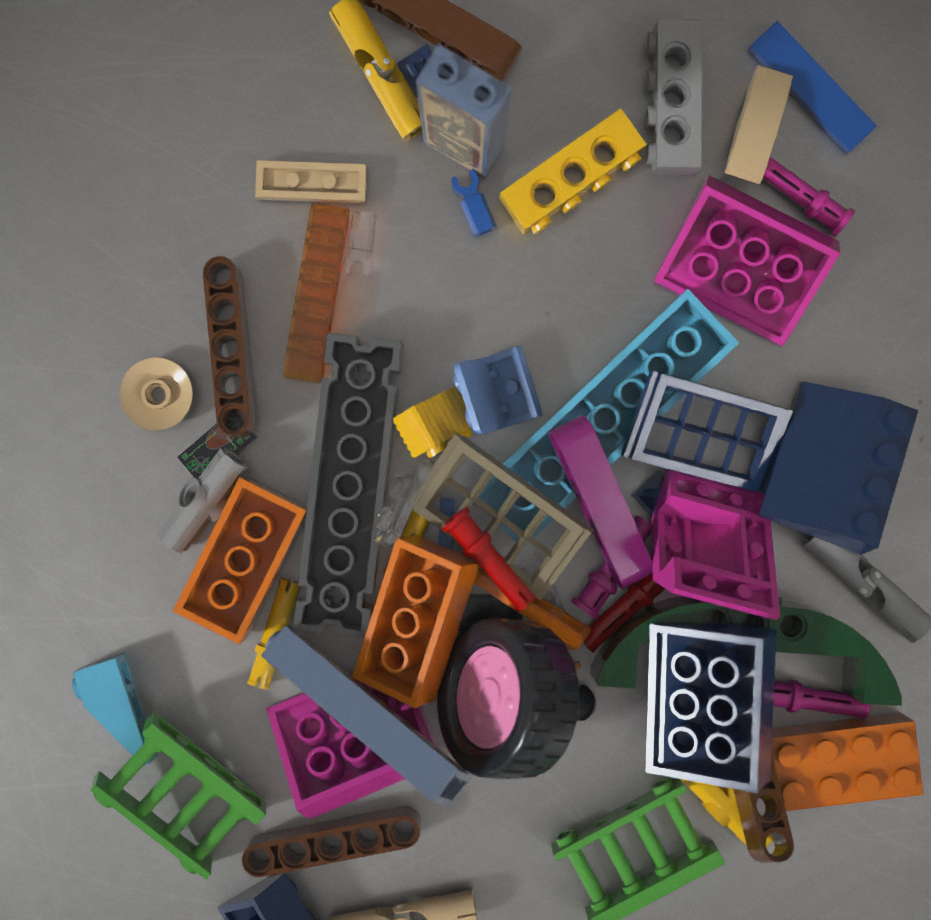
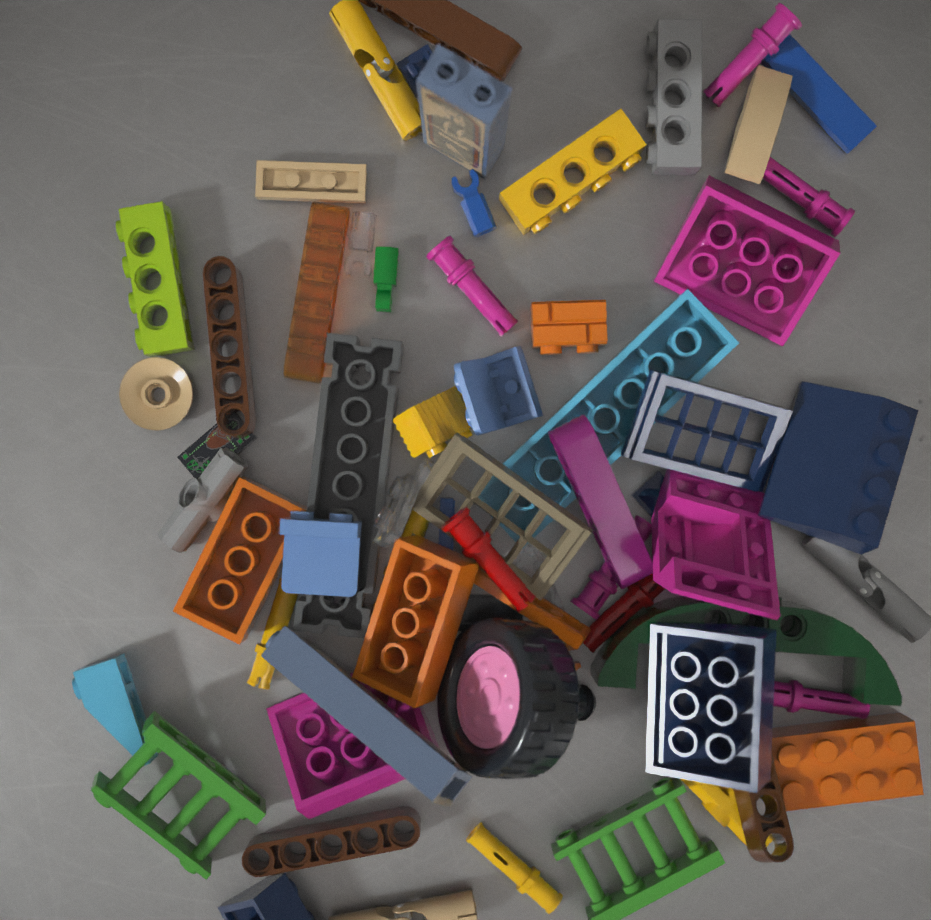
none -> lime brick [116,201,195,357]
none -> medium blue bracket [279,511,362,597]
none -> green bar [373,246,399,312]
none -> dark pink pin [426,235,518,336]
none -> yellow pin [466,822,563,914]
none -> orange brick [530,299,608,355]
none -> dark pink pin [702,3,803,107]

